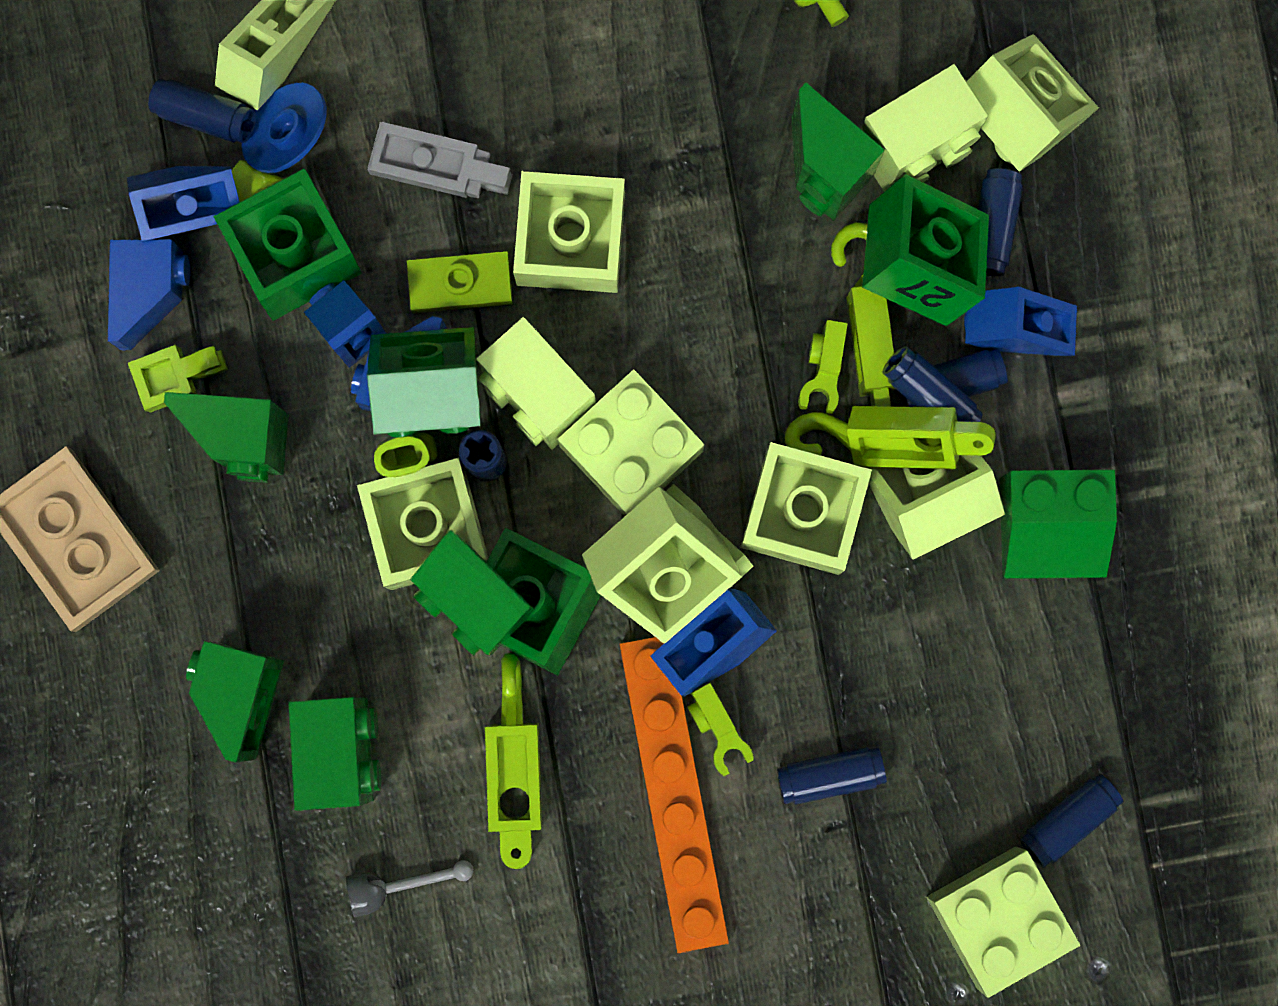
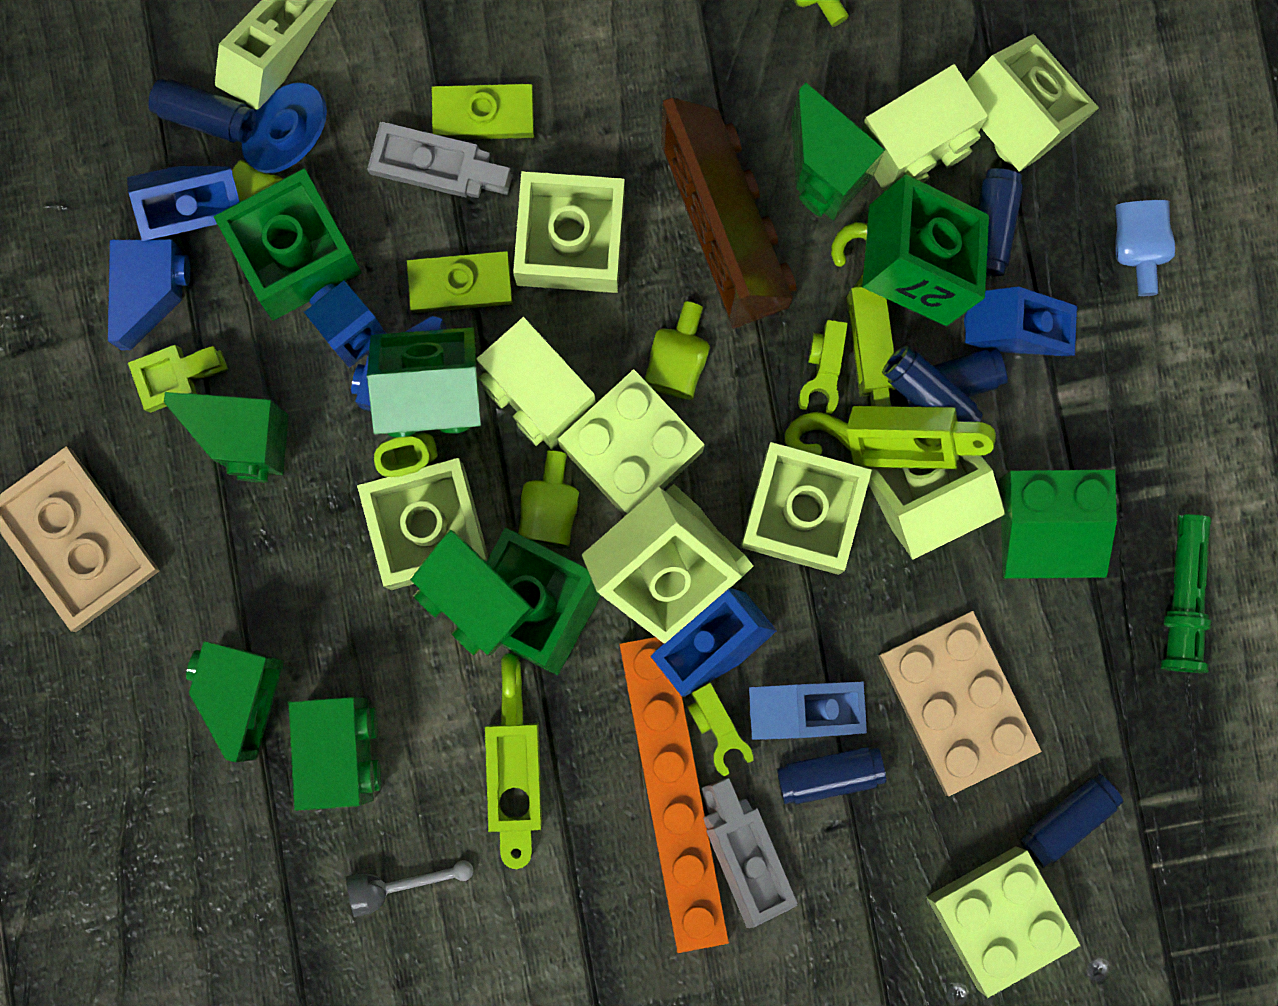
dark blue piece [459,430,507,482] -> none
none -> lime plate [432,84,534,140]
none -> lime piece [518,451,579,548]
none -> lime piece [644,302,710,400]
none -> reddish brown slope [661,97,797,329]
none -> light grey hinge [700,778,797,928]
none -> medium blue slope [749,682,867,740]
none -> tan plate [878,611,1042,797]
none -> medium blue piece [1115,200,1175,296]
none -> green pin [1161,514,1212,673]

